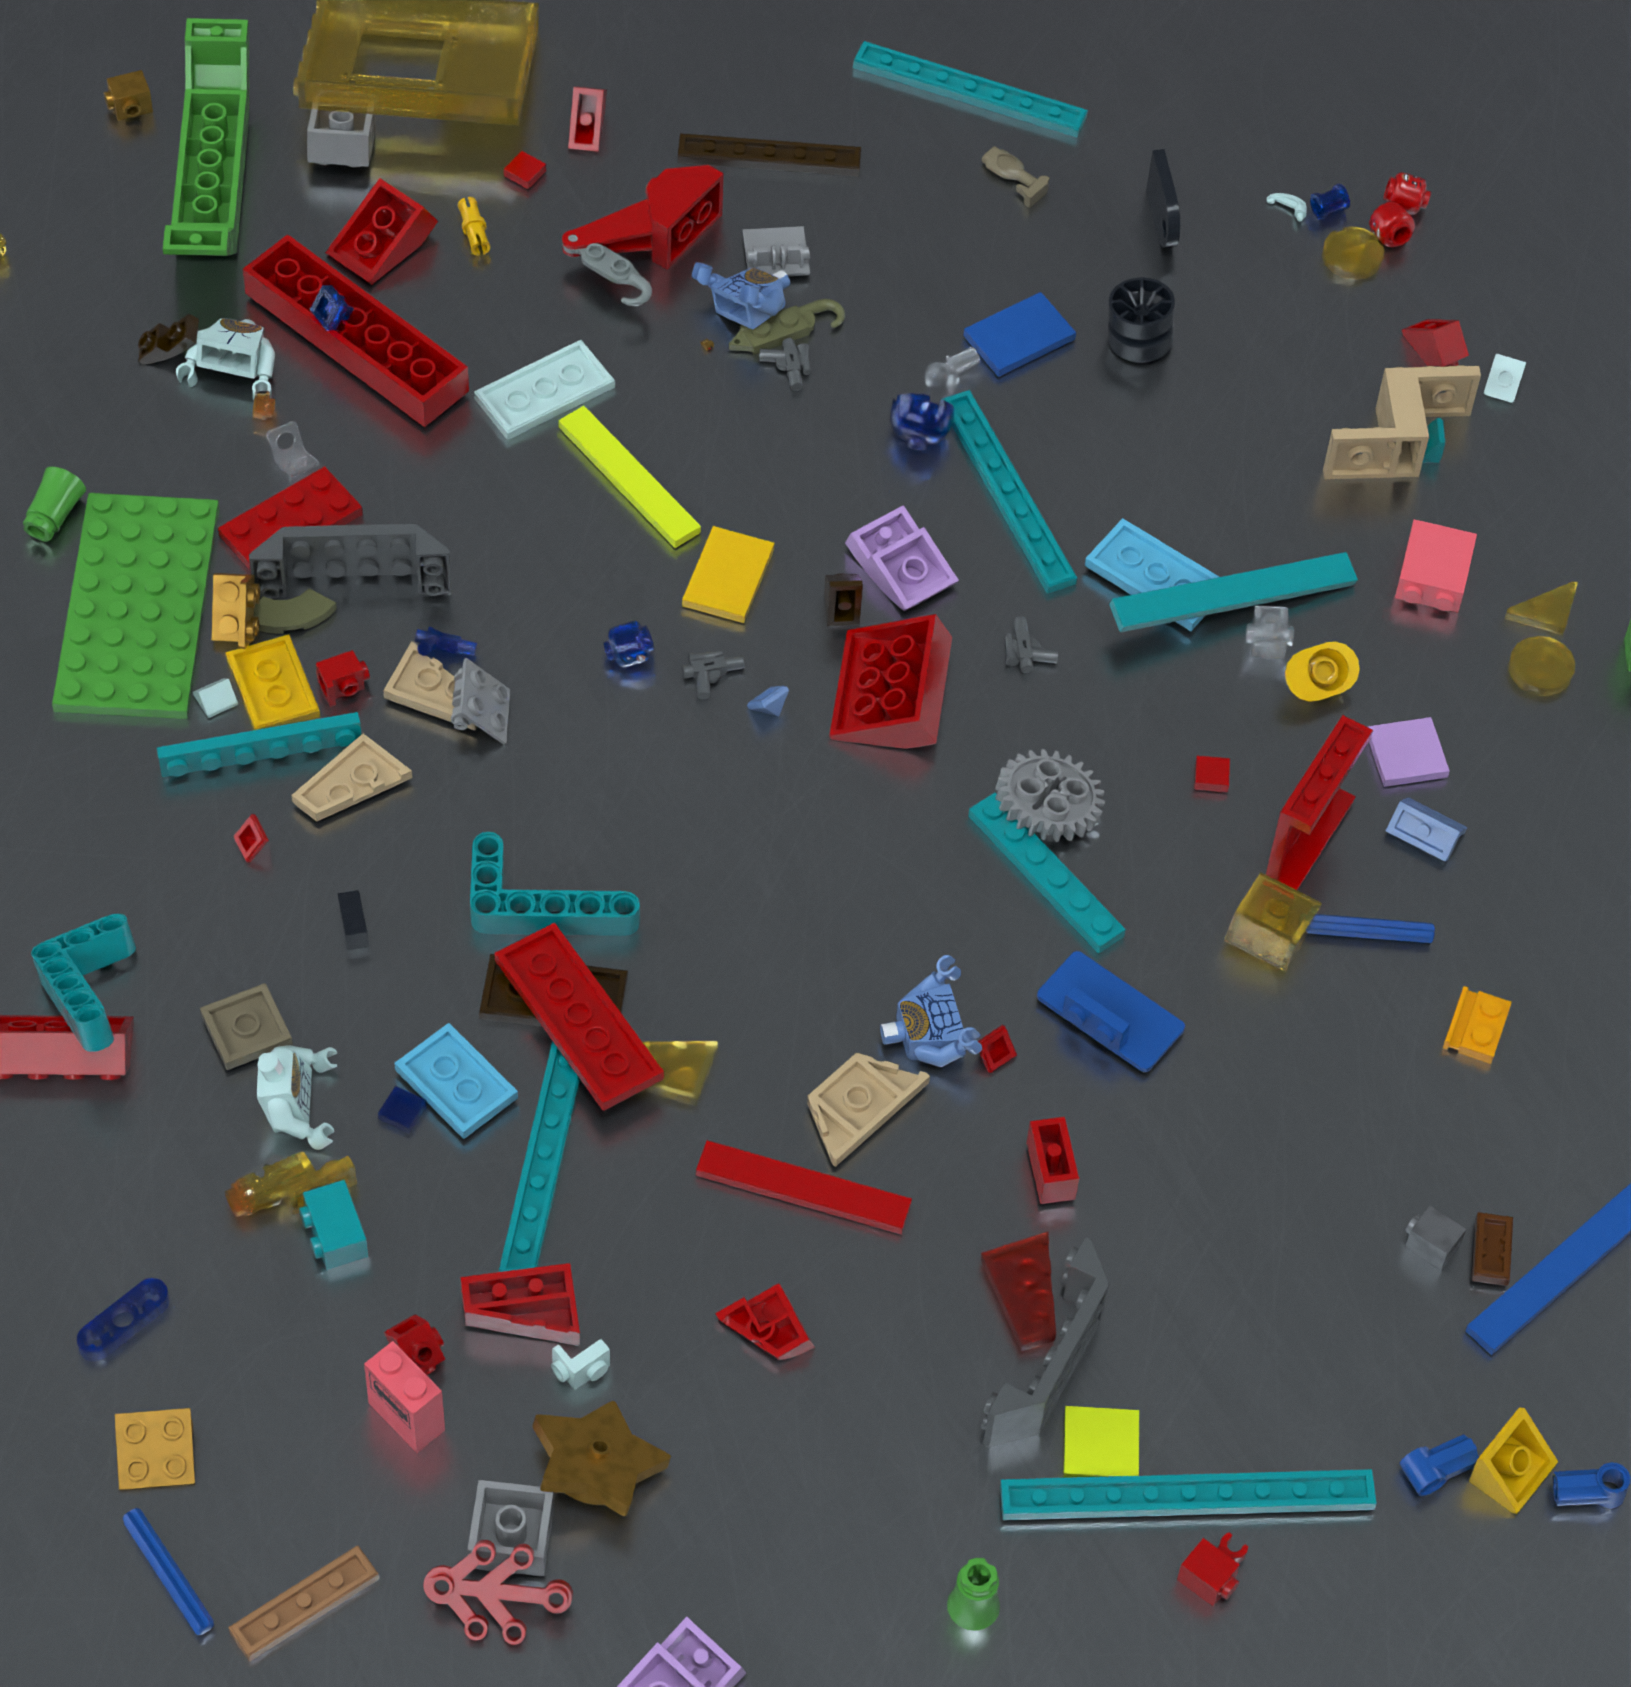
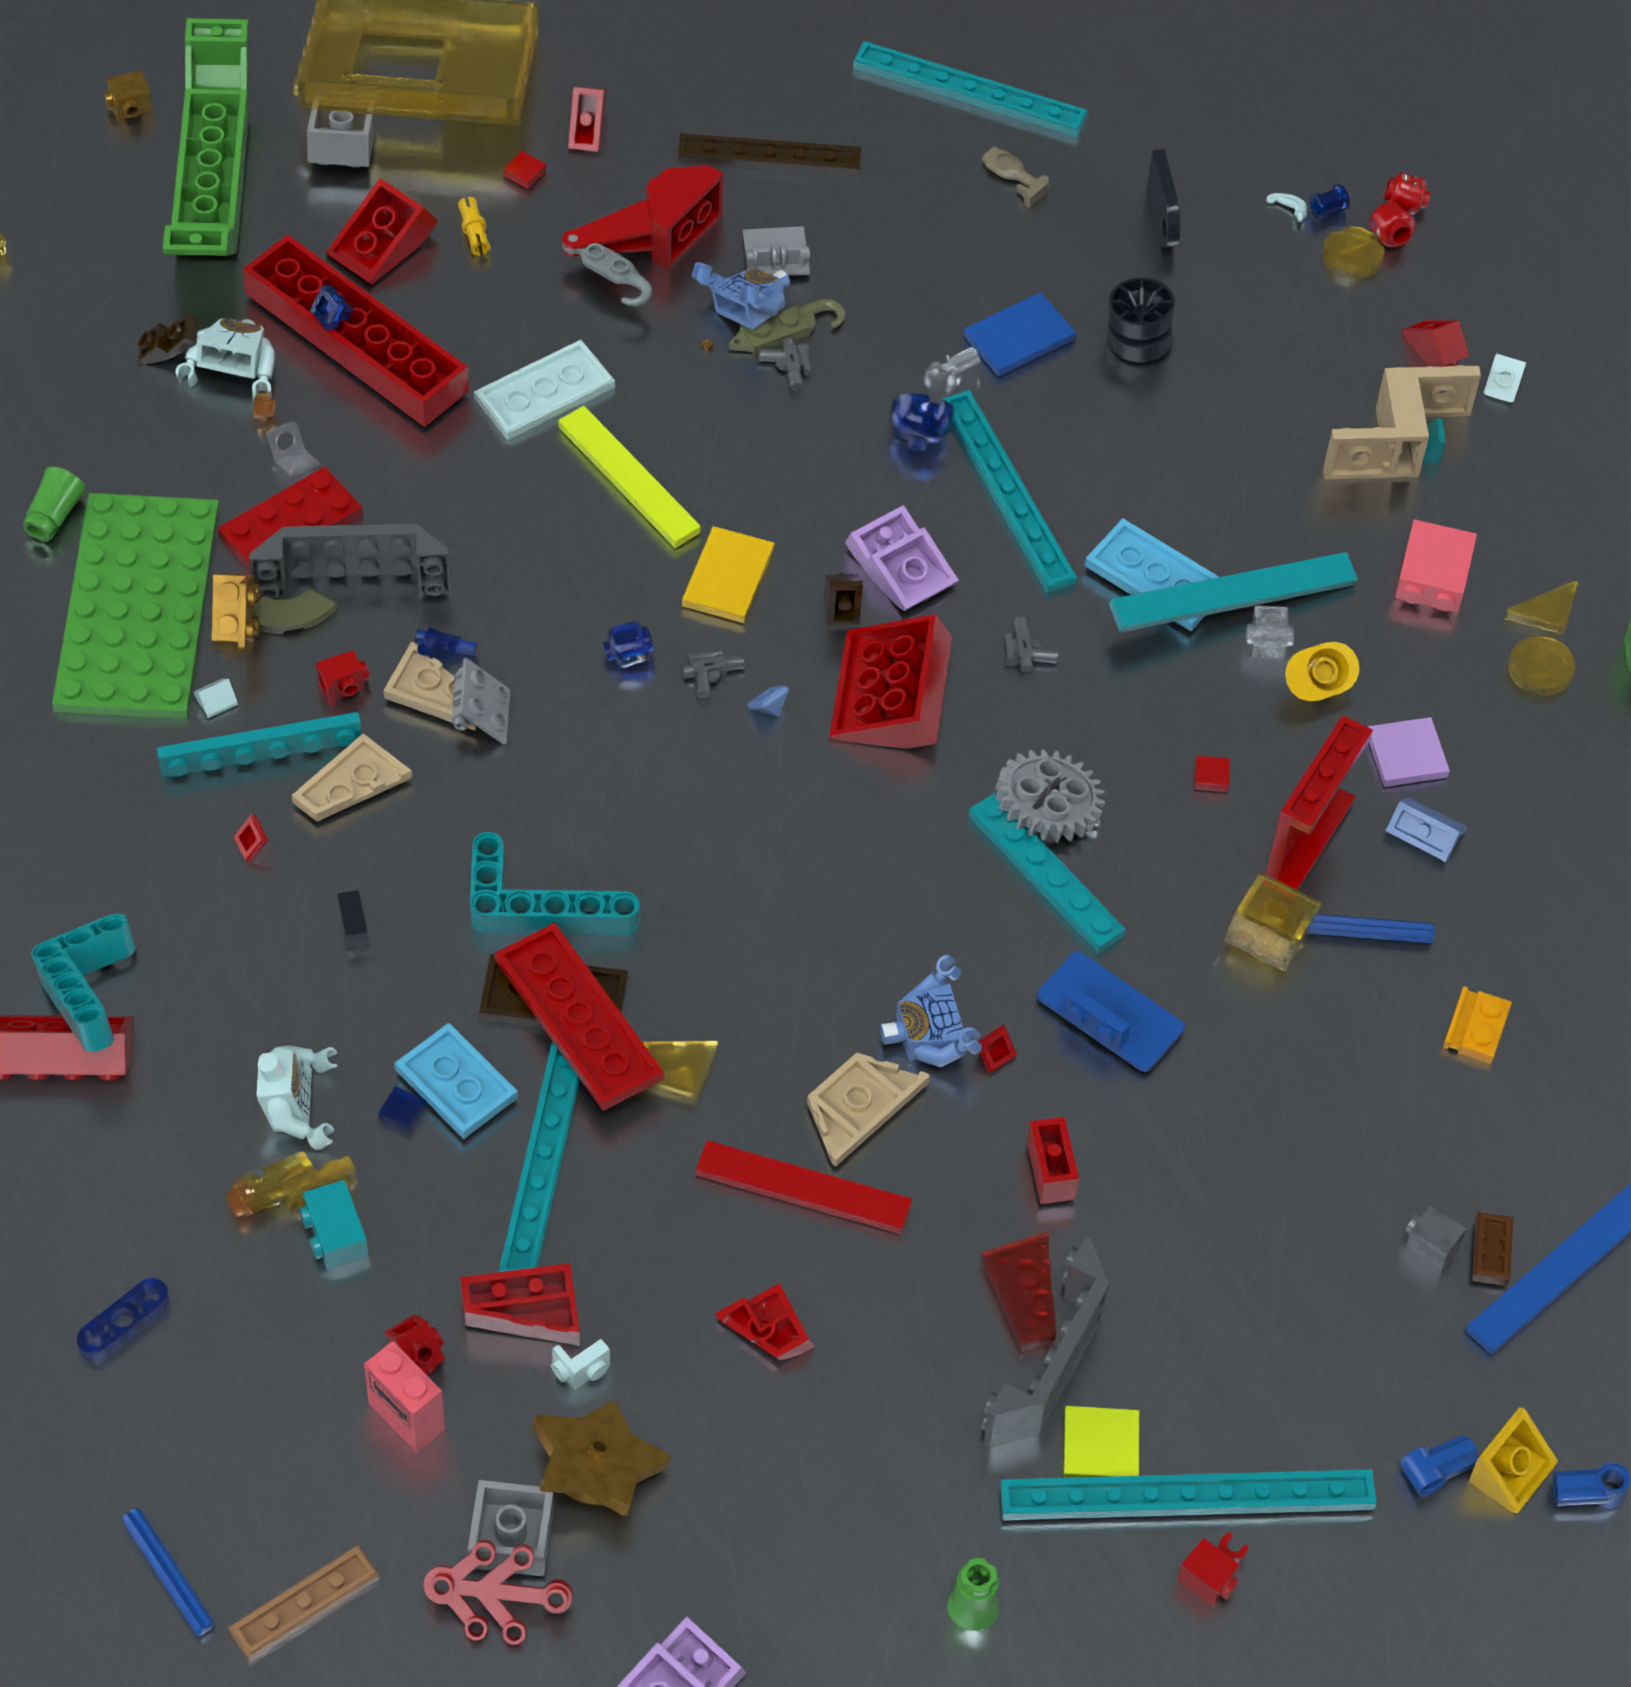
pearl gold hinge [115,1408,195,1490] -> none
dark tan plate [200,983,293,1070] -> none
yellow tile [225,634,320,730] -> none

